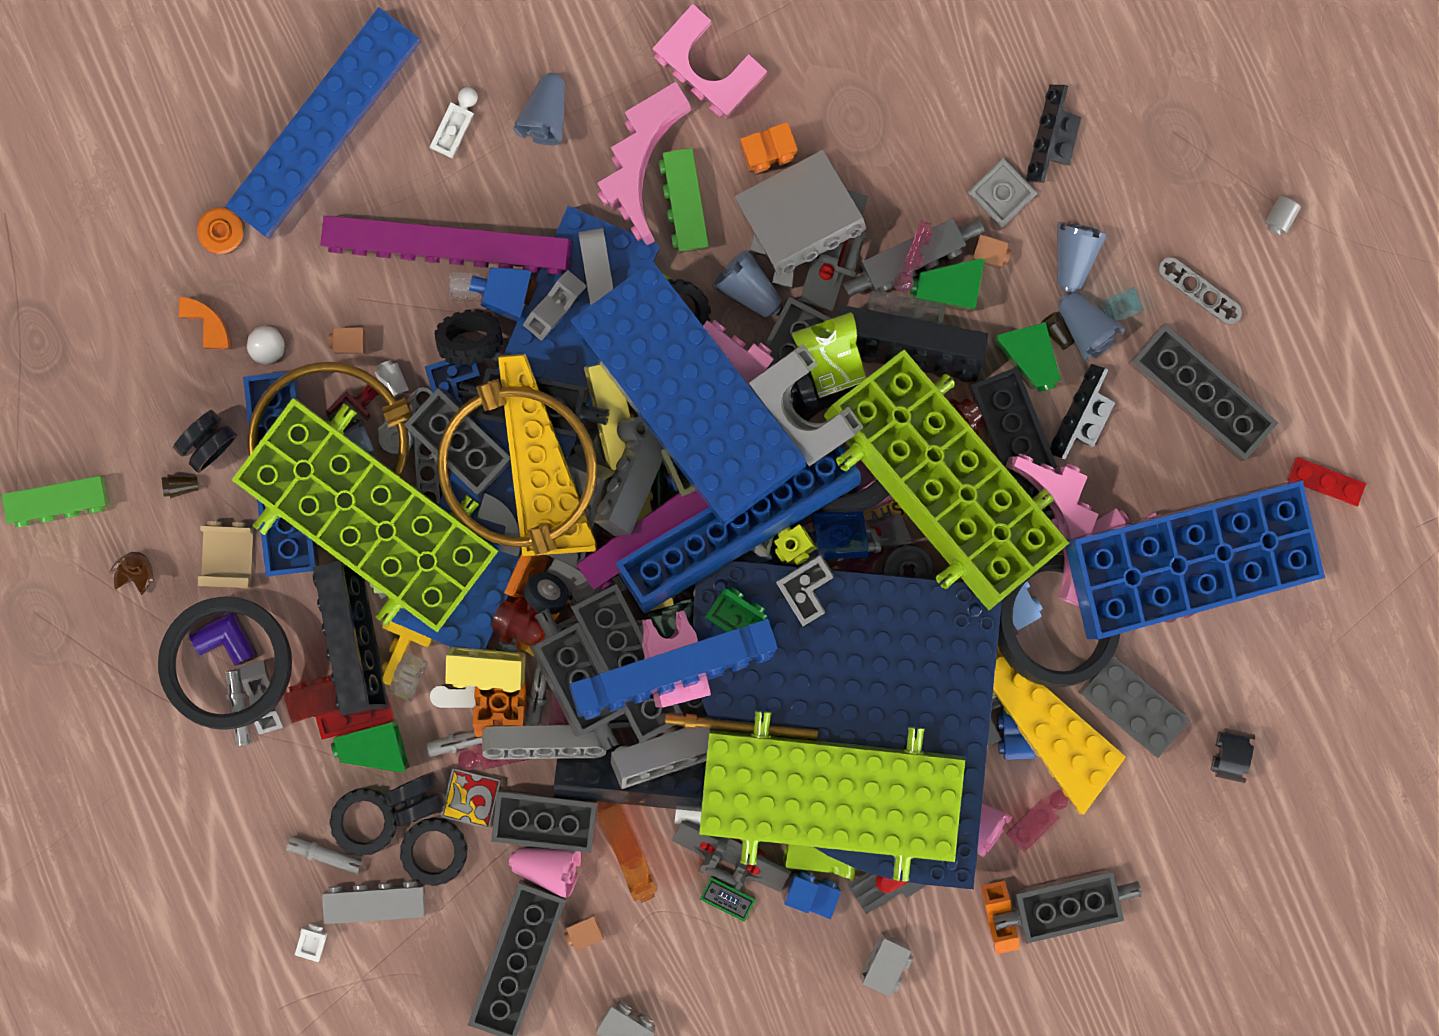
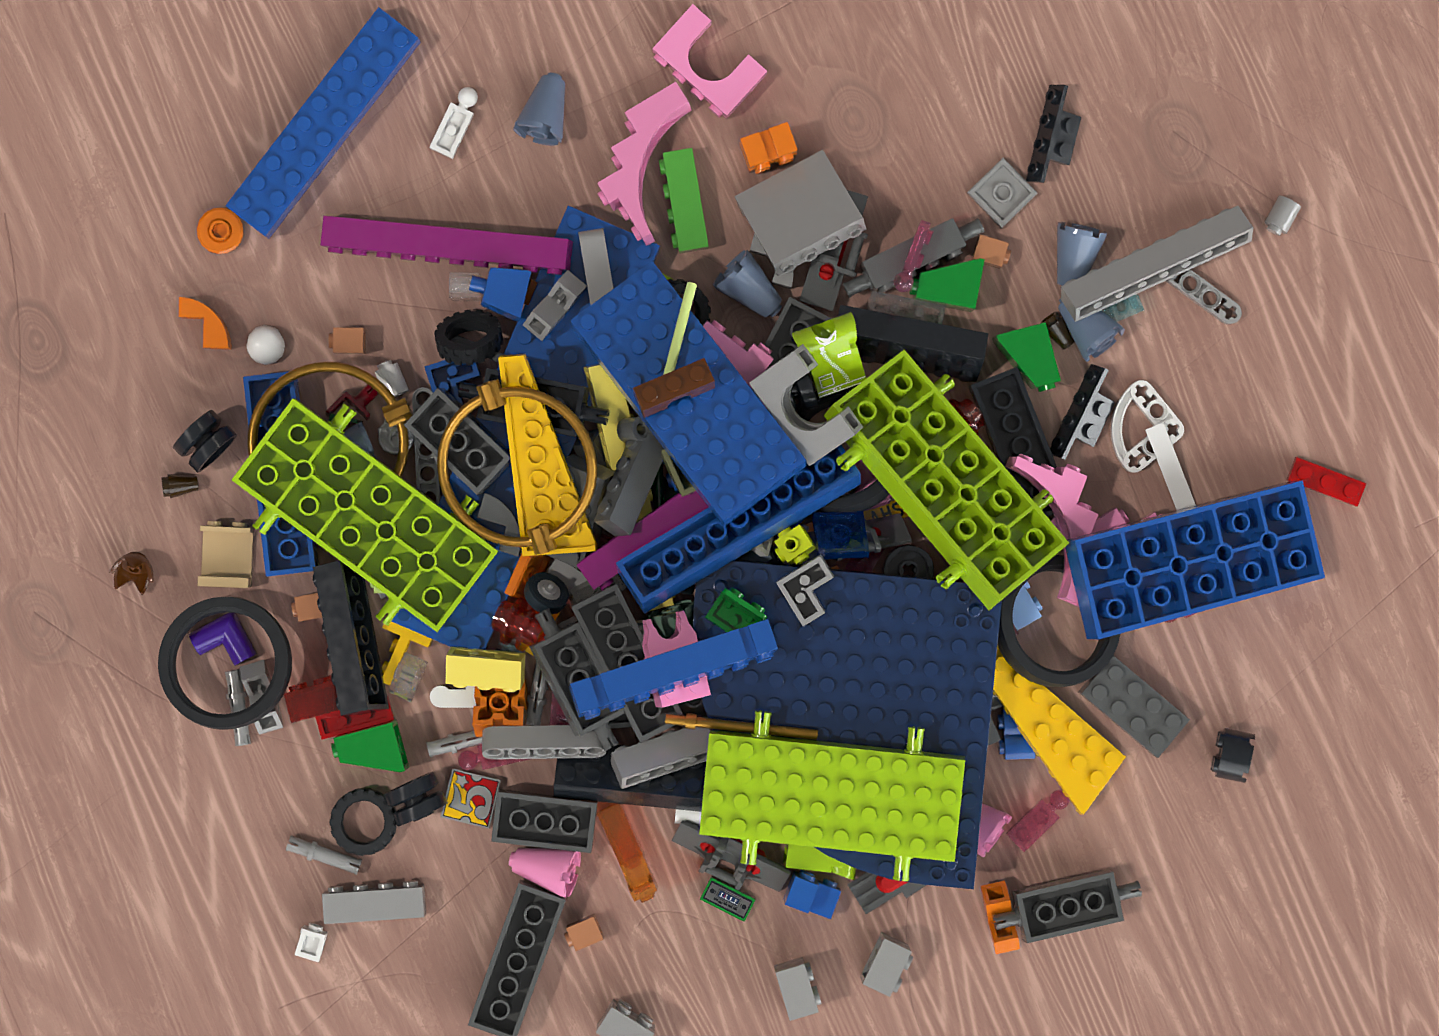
bright green brick [1,476,110,528] -> none
black tyre [400,818,468,886] -> none
dark grey brick [1129,324,1278,461] -> none
none -> nougat brick [291,593,322,622]
none -> reddish brown arch [633,358,715,418]
none -> yellowish green bar [663,282,697,375]
none -> light grey brick [774,957,822,1021]
none -> light grey brick [1061,206,1253,322]
none -> white beam [1110,380,1184,473]
none -> white sticker [1145,422,1196,511]

